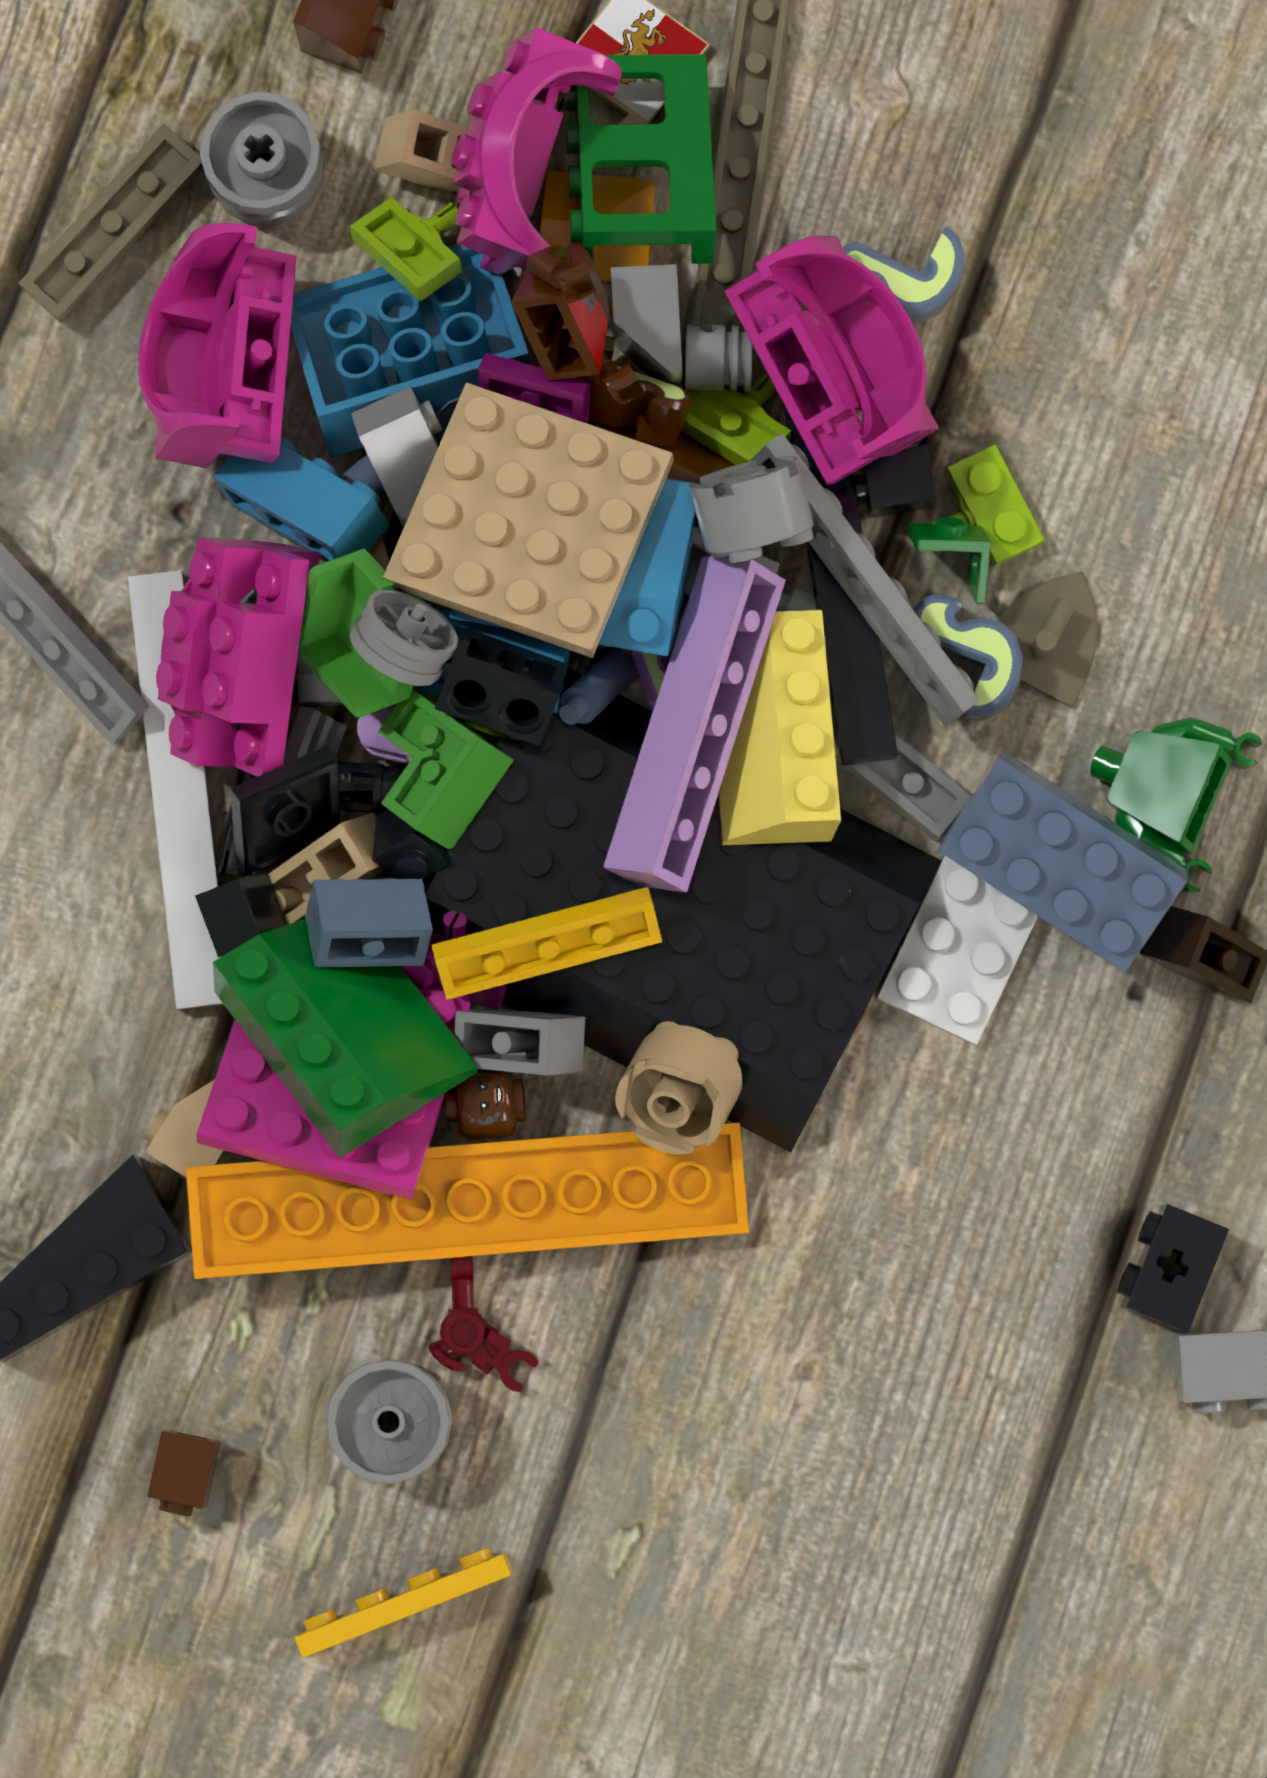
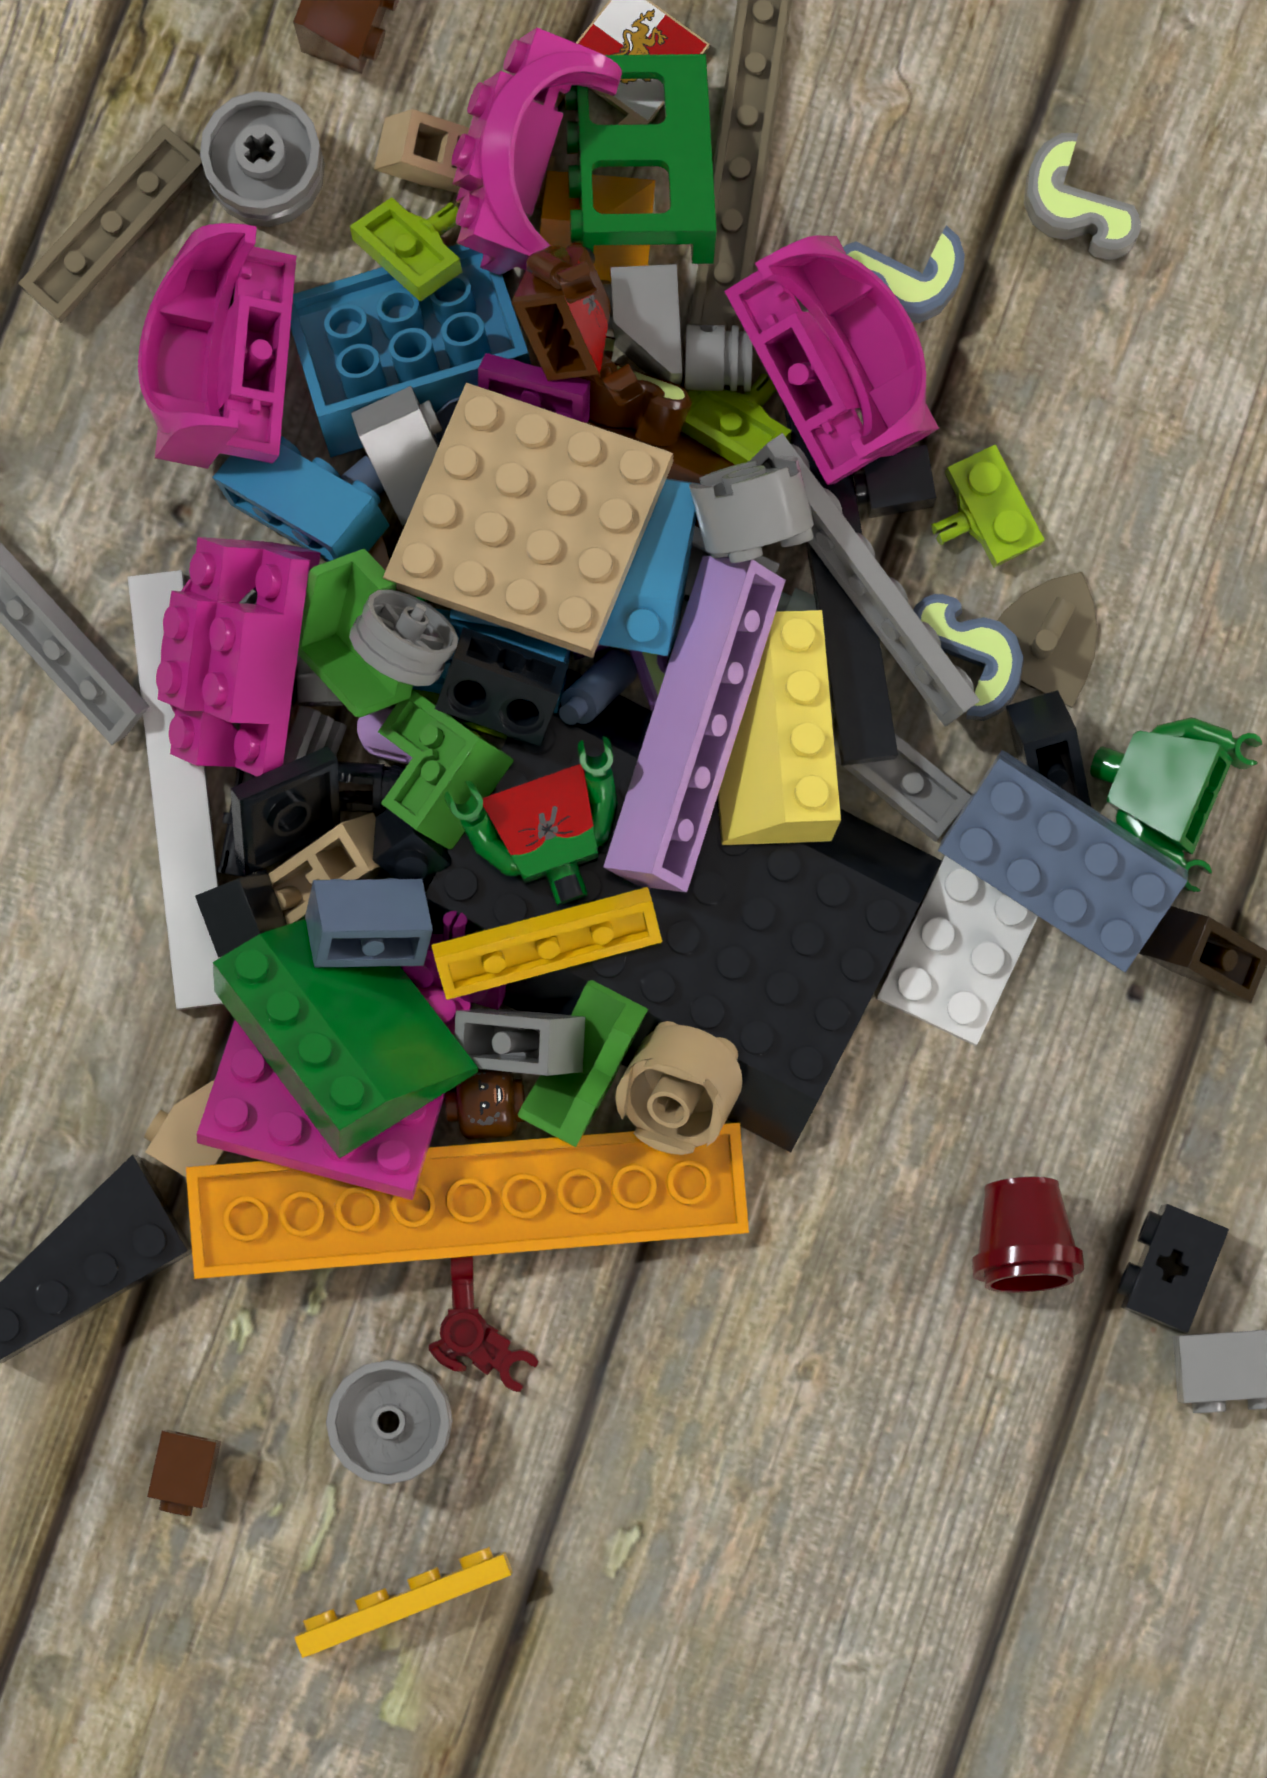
green bracket [908,517,991,604] -> none
none -> torso [444,737,618,905]
none -> bright green panel [518,980,648,1147]
none -> dark red piece [972,1177,1084,1293]
none -> black slope [1006,690,1092,808]
none -> light grey animal [1024,133,1141,260]

